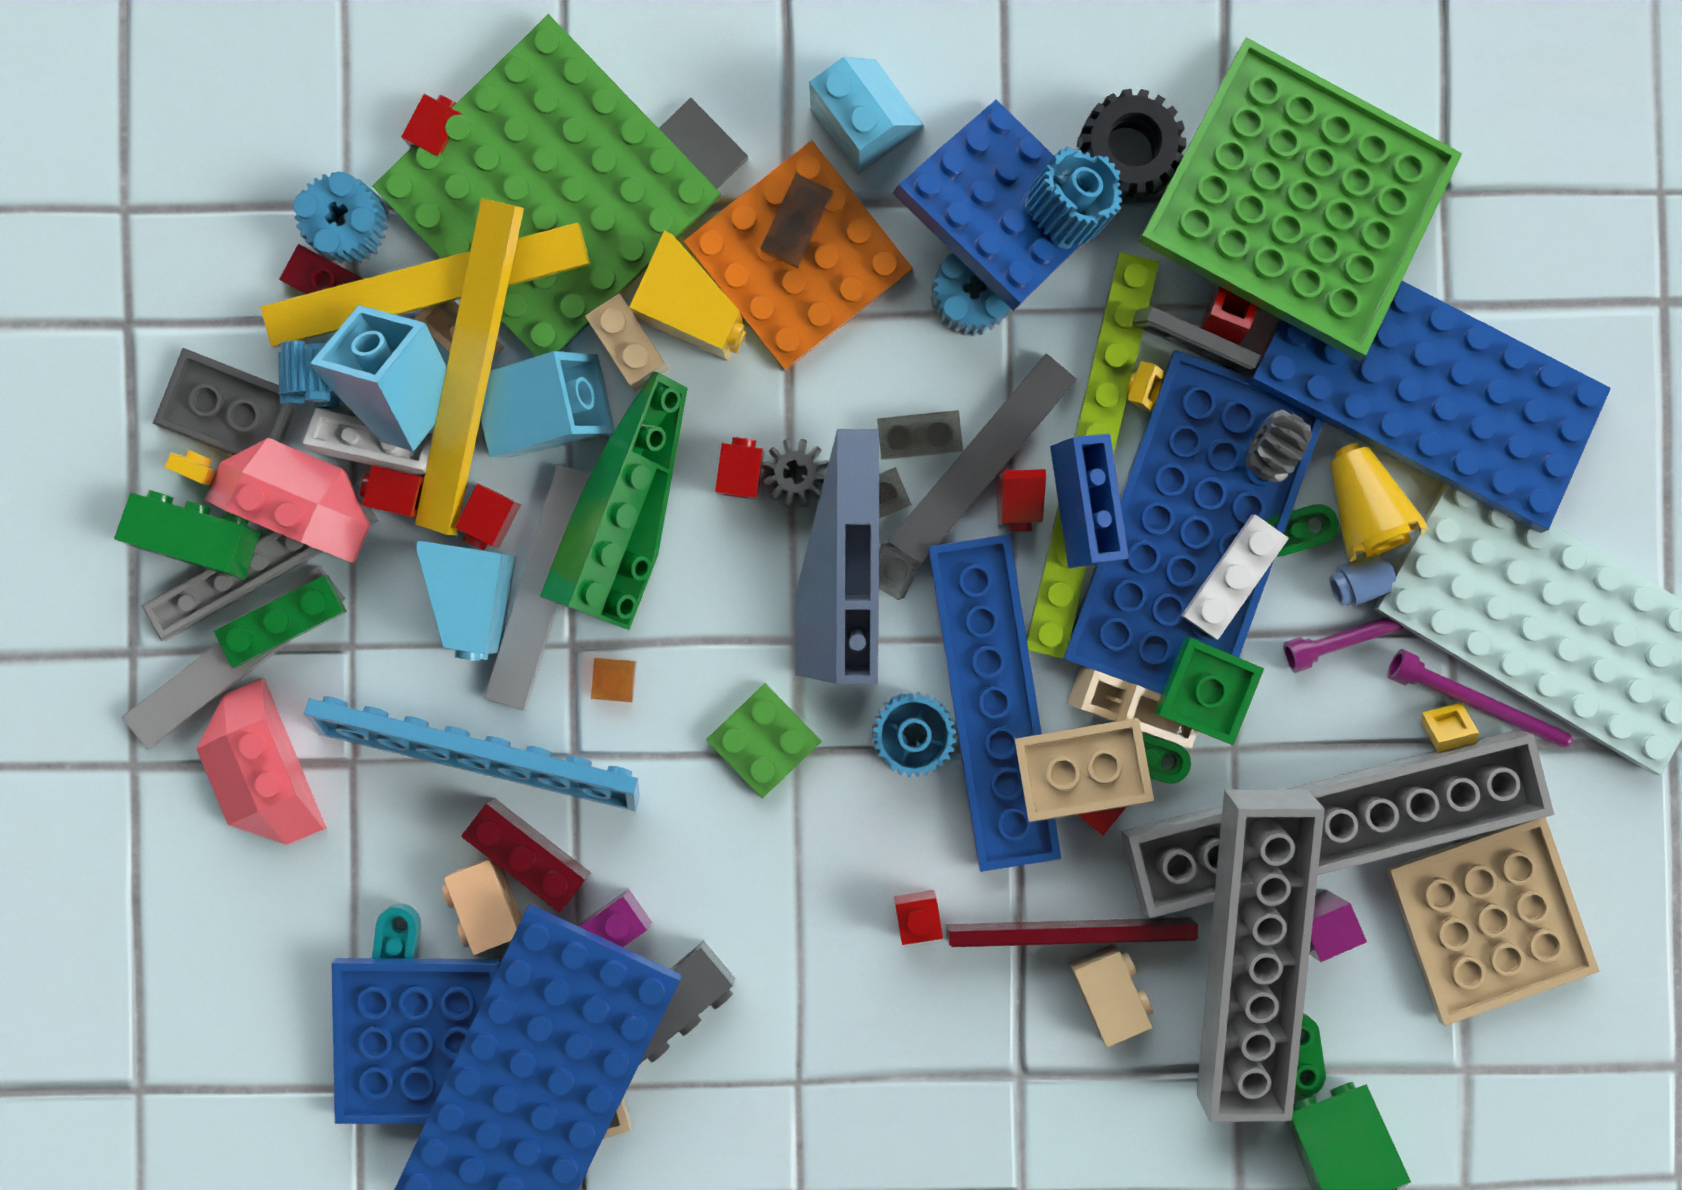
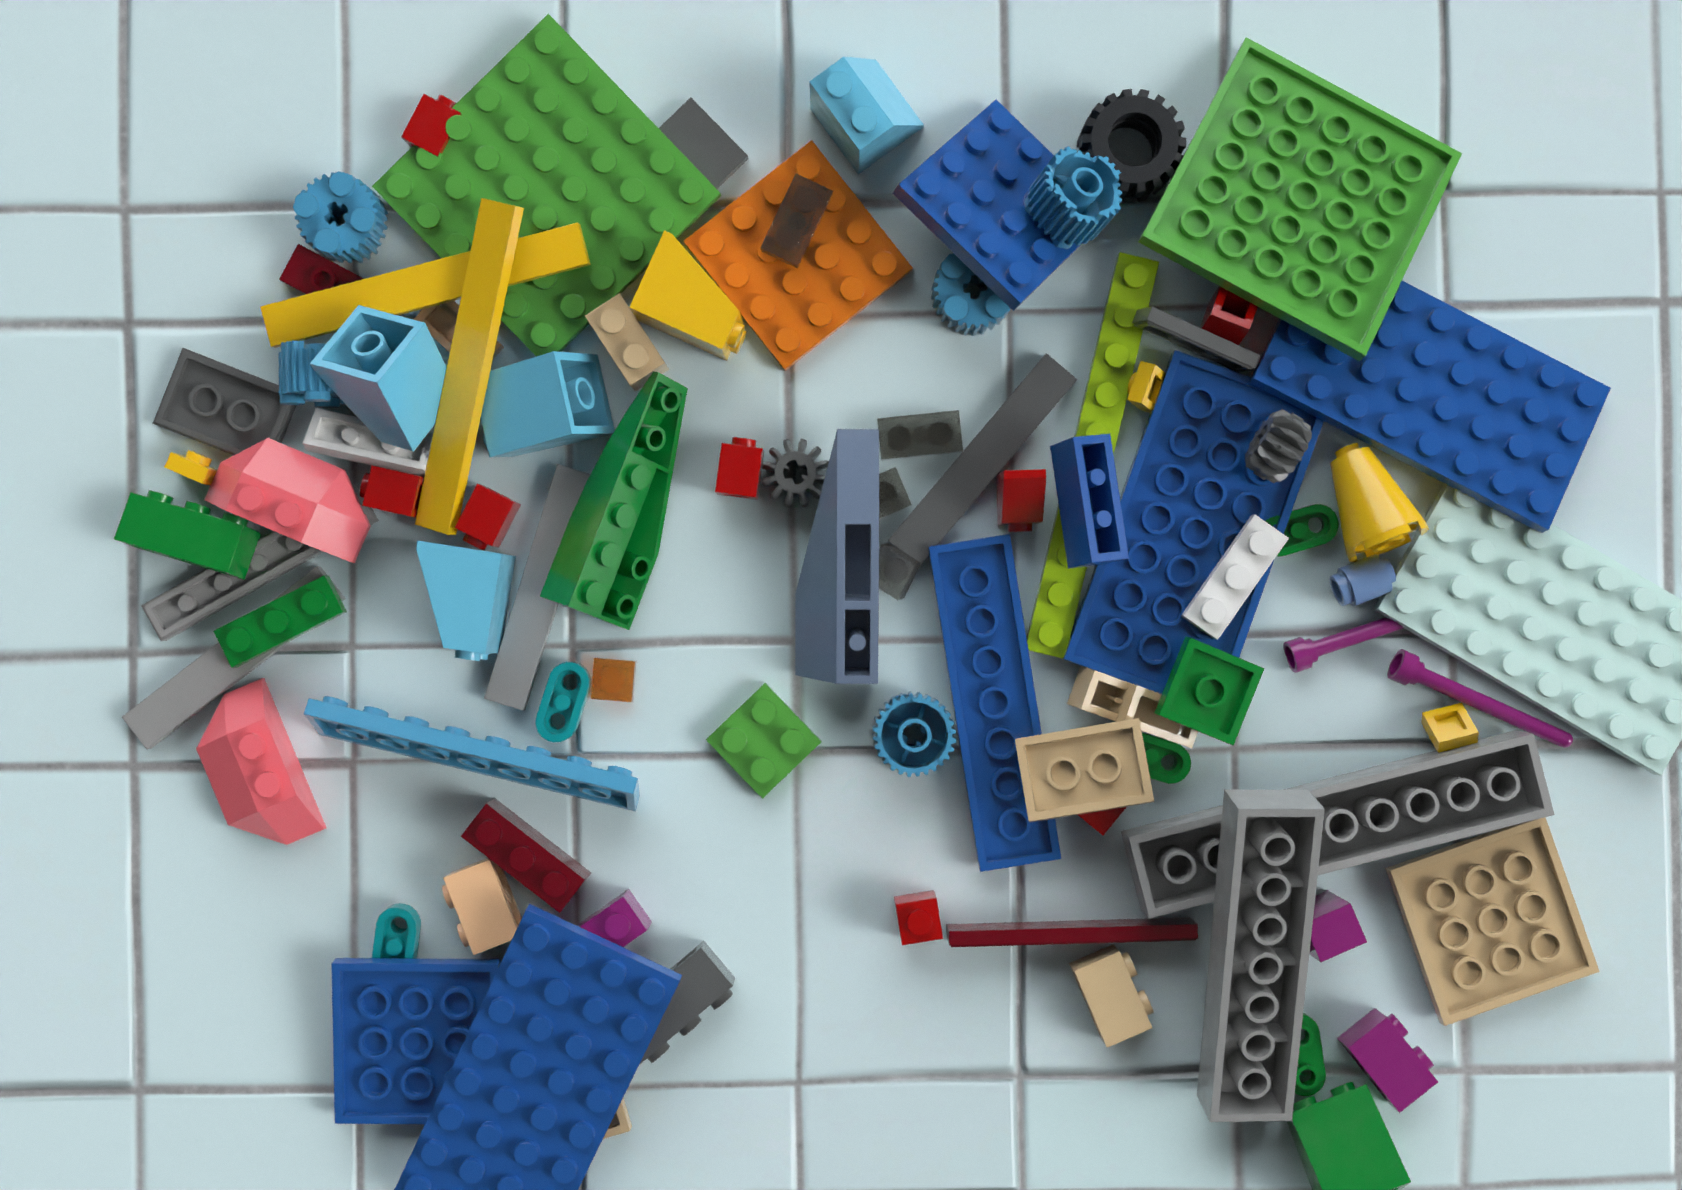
none -> teal plate [535,662,591,742]
none -> magenta brick [1337,1008,1438,1113]

